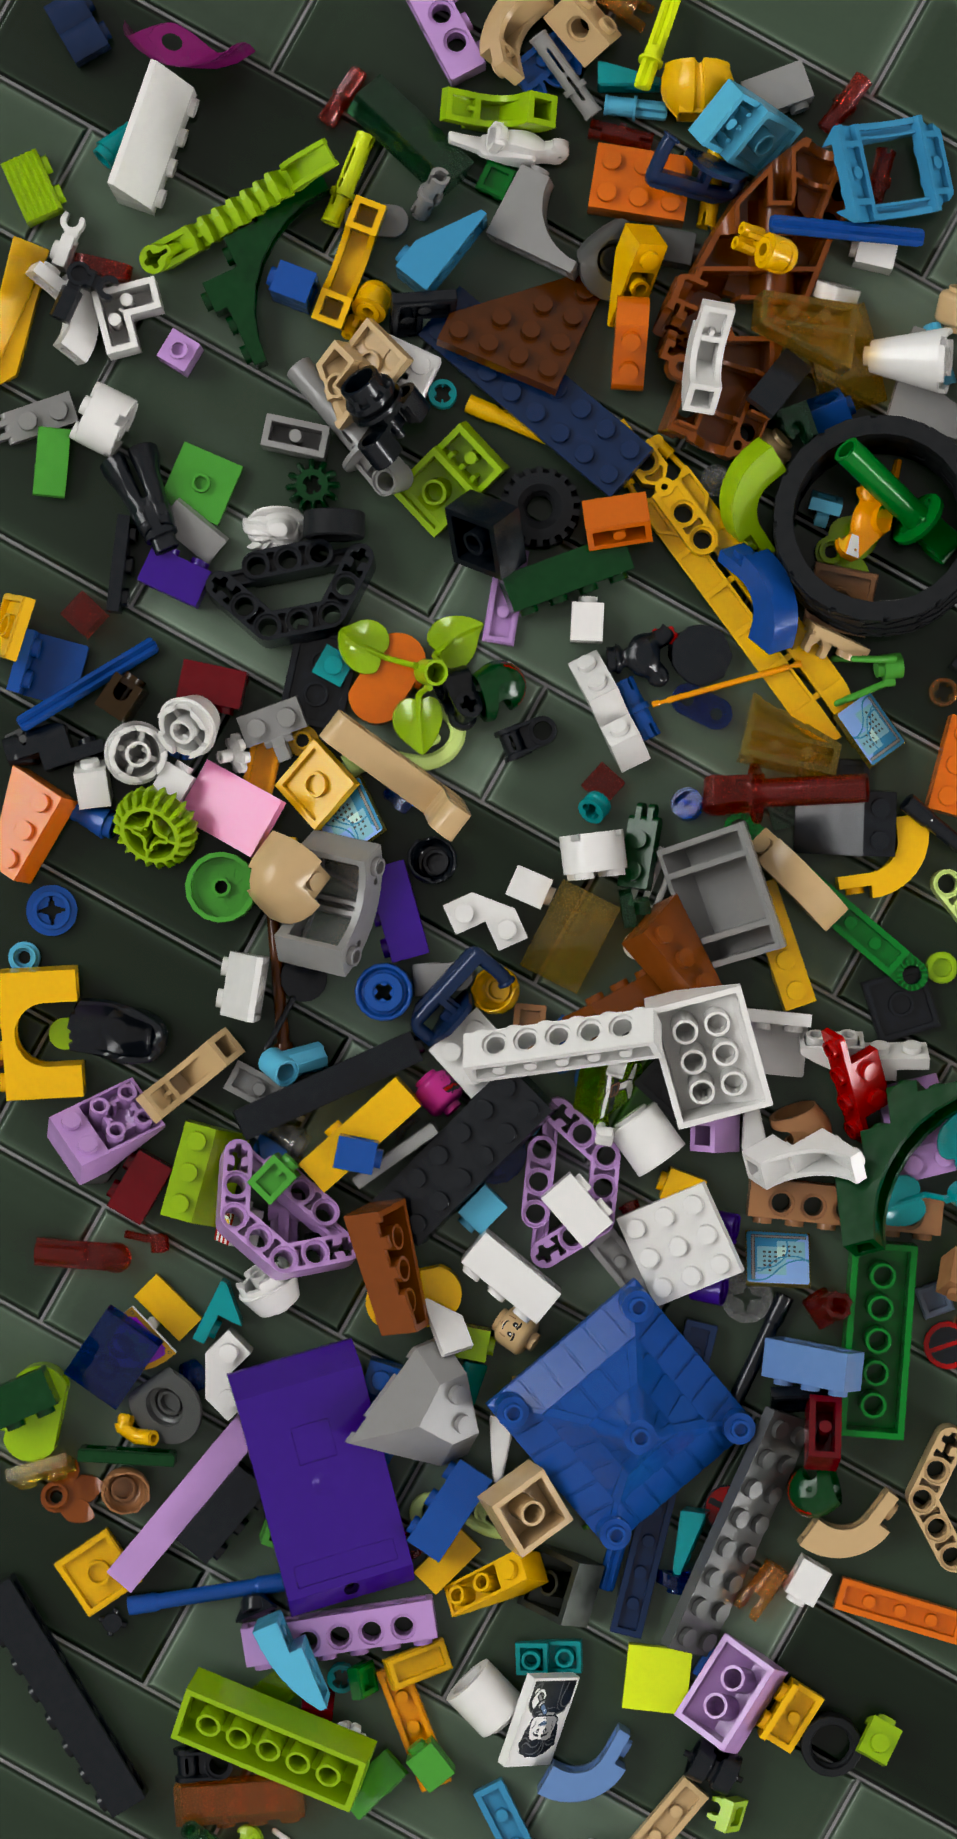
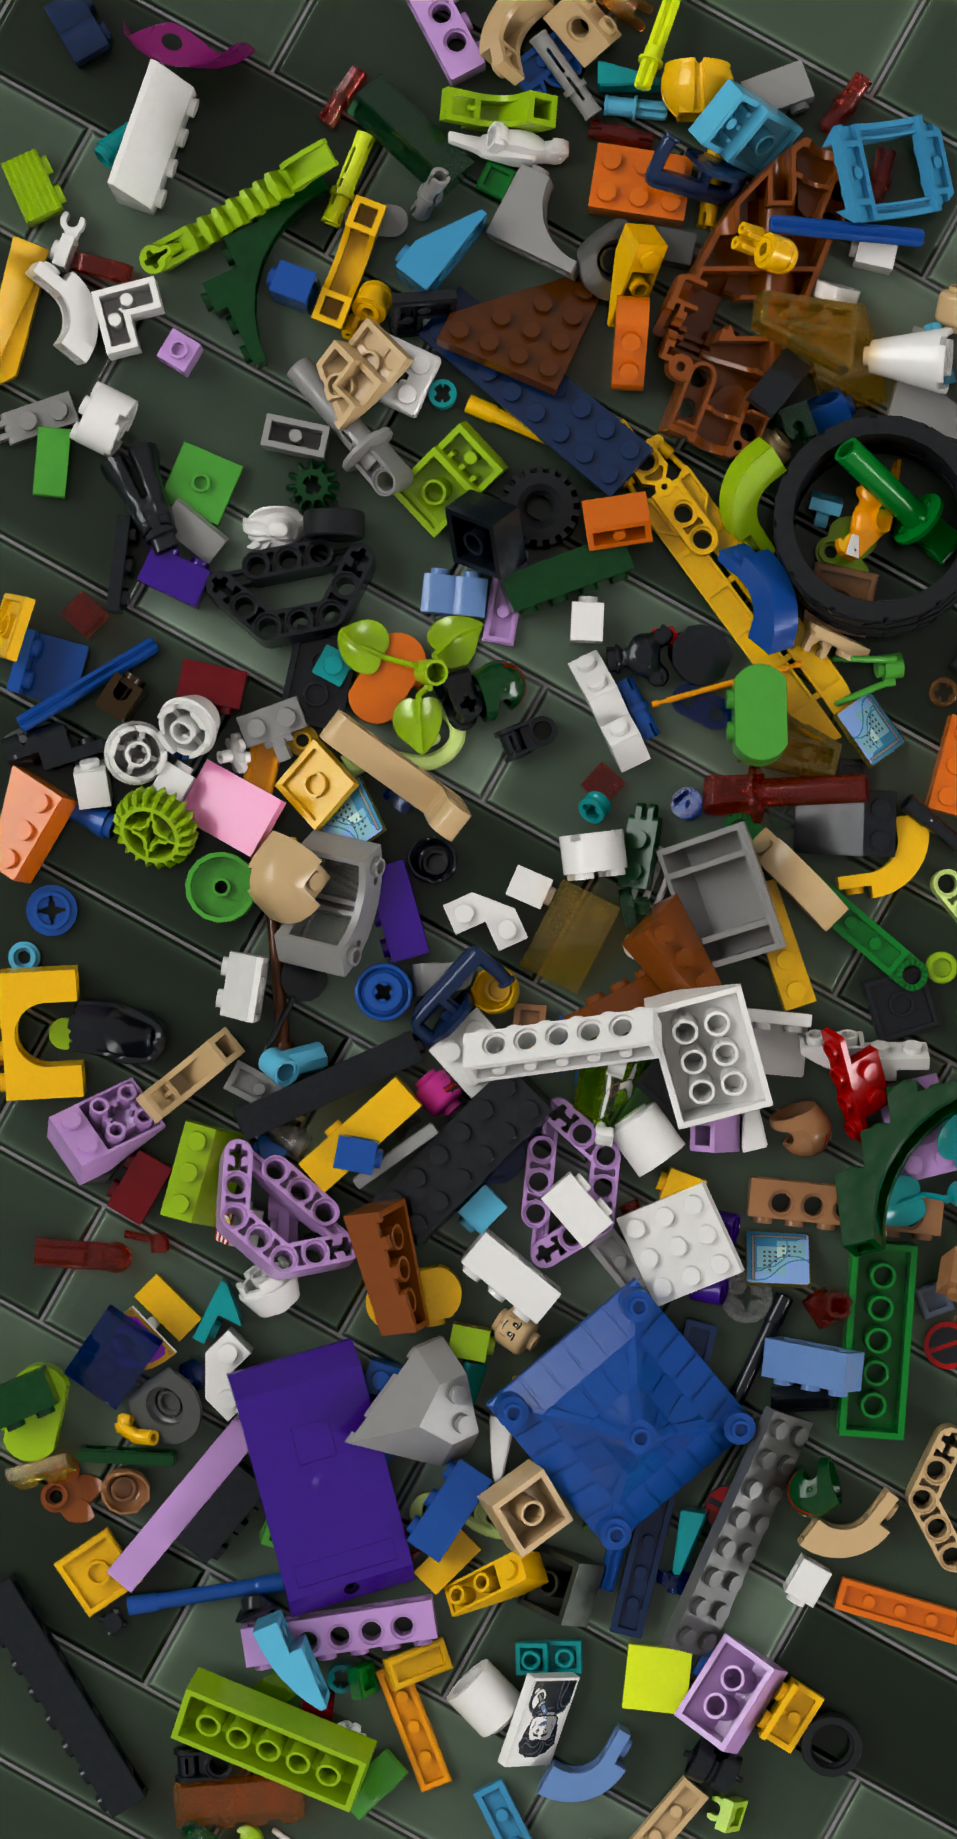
black bar [49,261,120,324] -> none
bright green bracket [247,1152,301,1205] -> none
black beam [341,365,430,471] -> none
bright green brick [406,1735,456,1793] -> none
white tile [425,1298,474,1358] -> none
white arch [681,298,736,415] -> none
clear cone [700,464,728,496] -> none
clear orange hinge [733,1558,790,1622] -> none
white arch [742,1128,867,1190] -> none
dark red brick [804,1394,842,1471] -> none
lime bracket [855,1713,903,1766] -> none
none -> medium blue brick [420,568,488,620]
none -> bright green brick [725,664,788,767]

